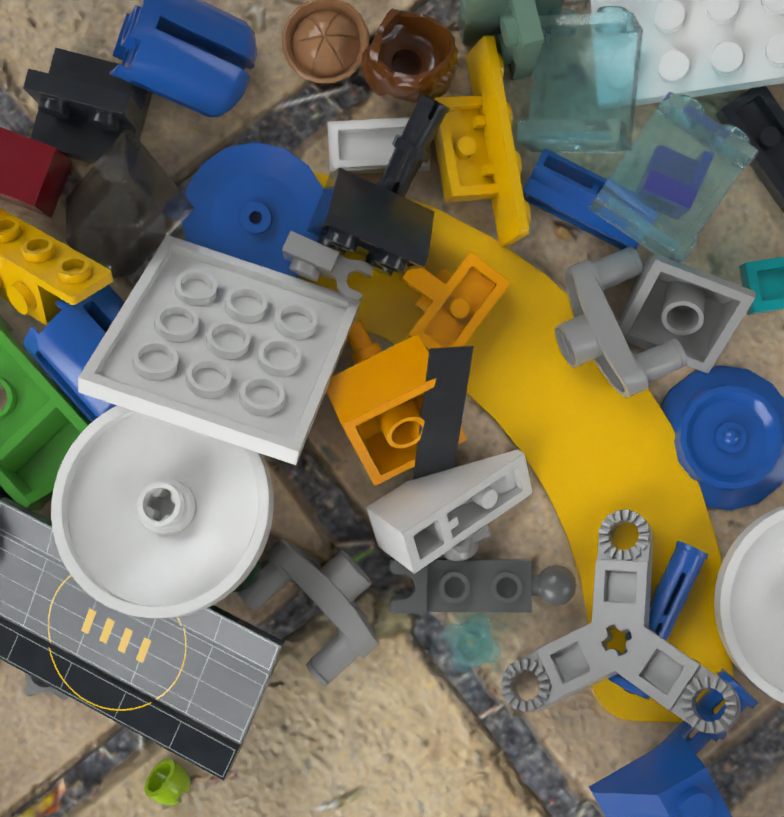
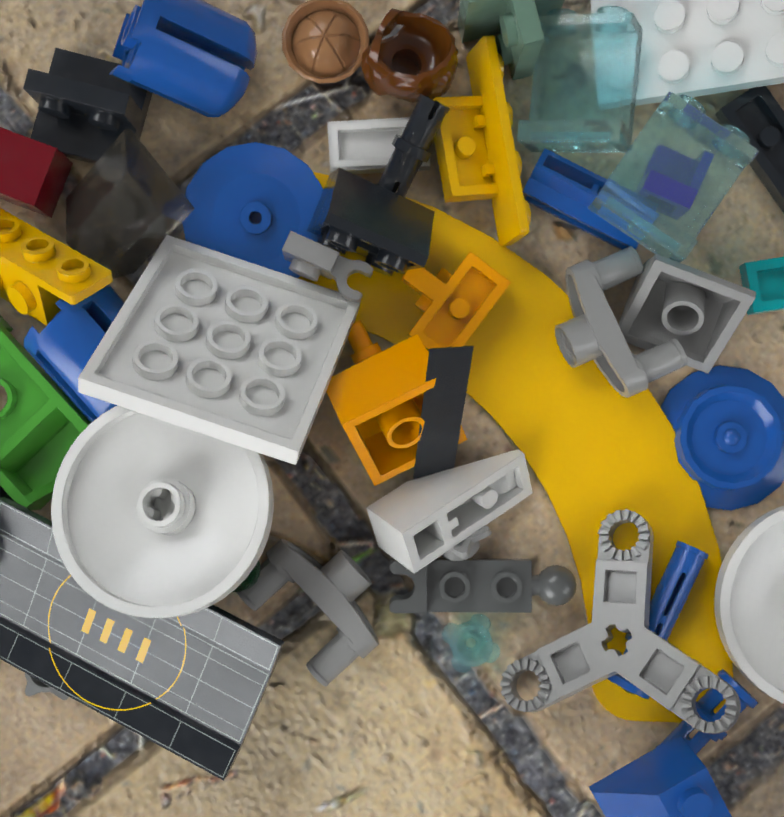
lime hinge [144,758,191,807] -> none

